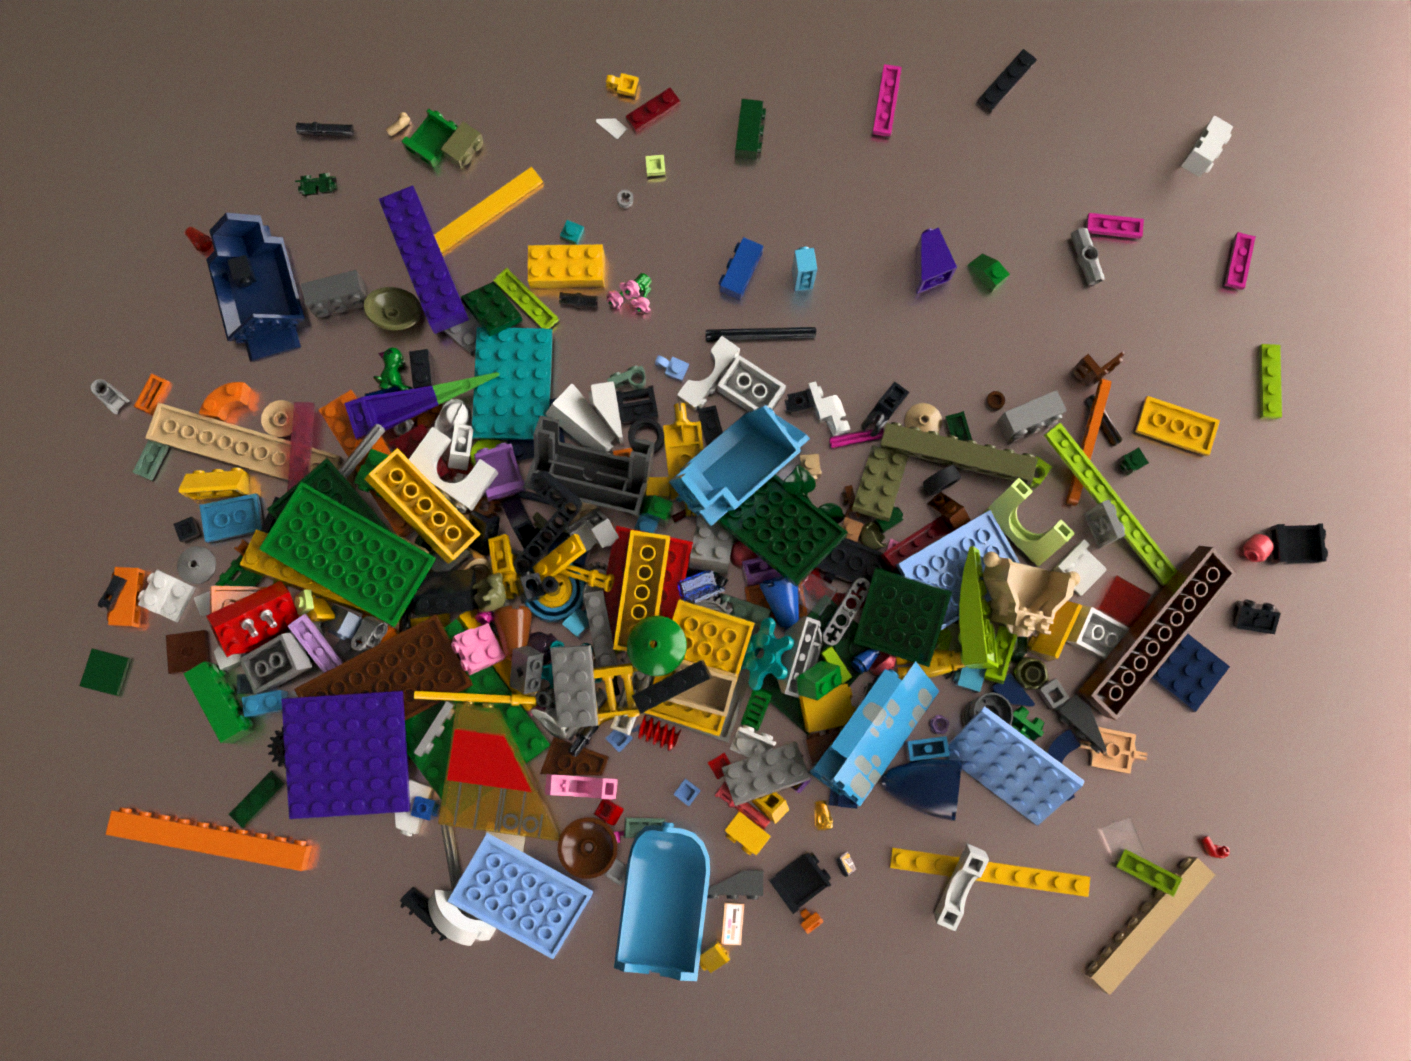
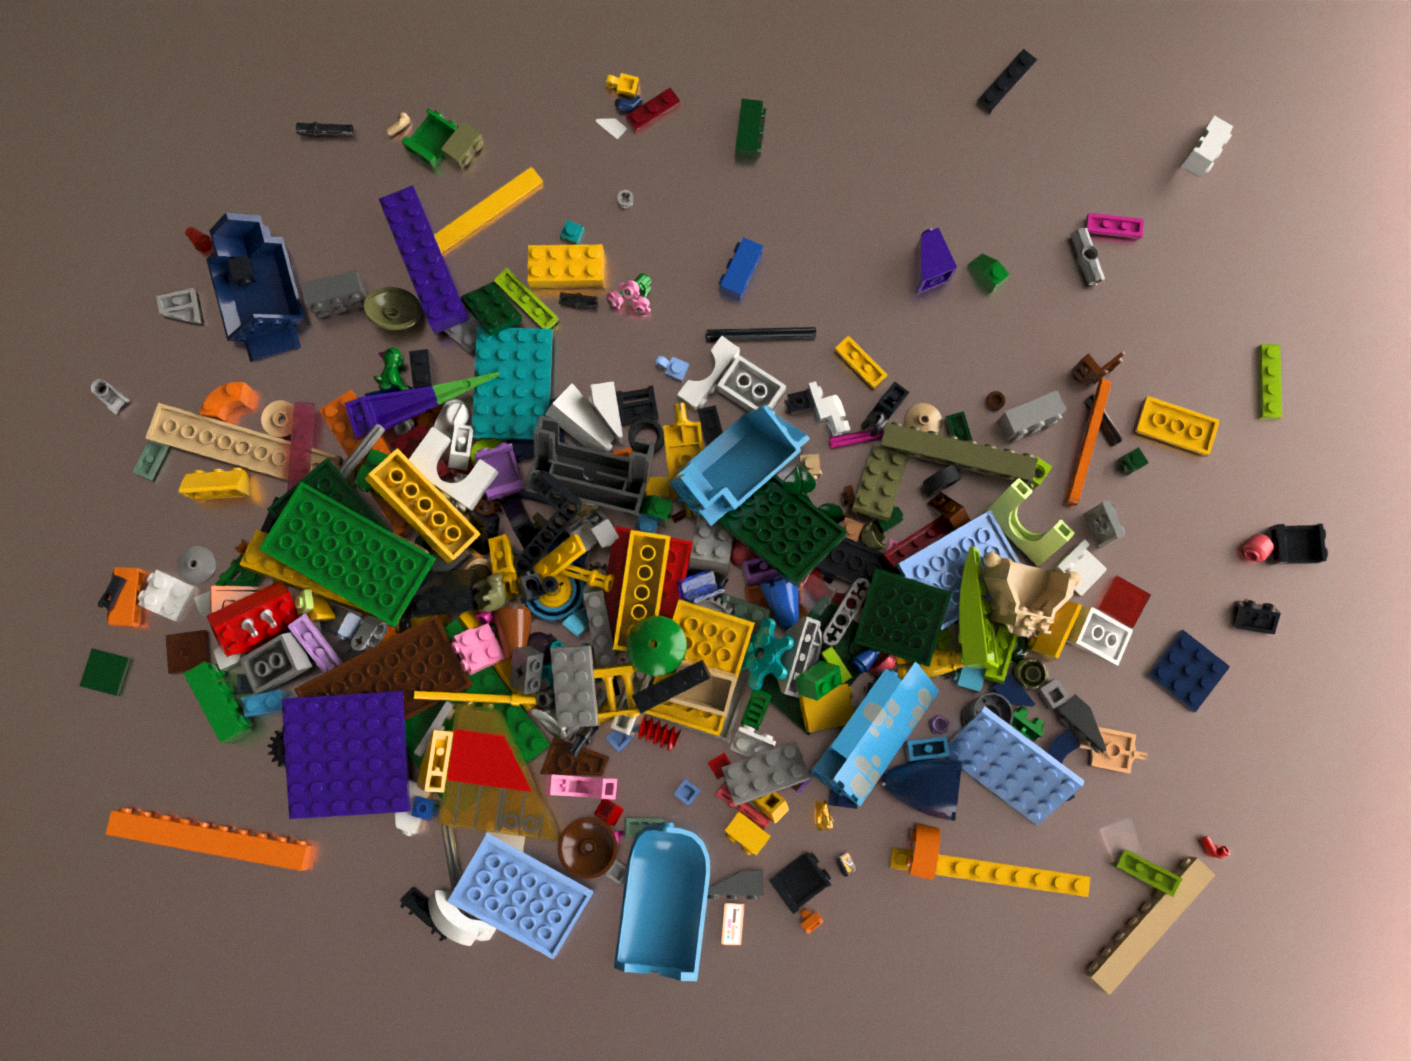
orange tile [133,373,170,416] -> none
black plate [173,517,200,543] -> none
dark azure plate [199,493,263,543] -> none
dark green plate [228,770,287,828] -> none
dark green hinge [295,173,337,195] -> none
sand green plate [607,366,646,390] -> none
yellowish green plate [645,155,665,177] -> none
yellow slope [699,939,730,973] -> none
medium azure brick [791,247,817,291] -> none
reddish brown brick [803,727,842,763] -> none
dark pink plate [872,64,902,137] -> none
white arch [934,844,989,931] -> none
lime plate [1043,423,1177,585] -> none
reddish brown brick [1079,546,1236,721] -> none
dark pink plate [1224,232,1256,290] -> none
none -> light grey wing [156,288,202,324]
none -> yellow slope [417,730,453,792]
none -> dark blue arm [615,95,643,112]
none -> yellow plate [834,336,887,389]
none -> orange brick [906,823,940,880]

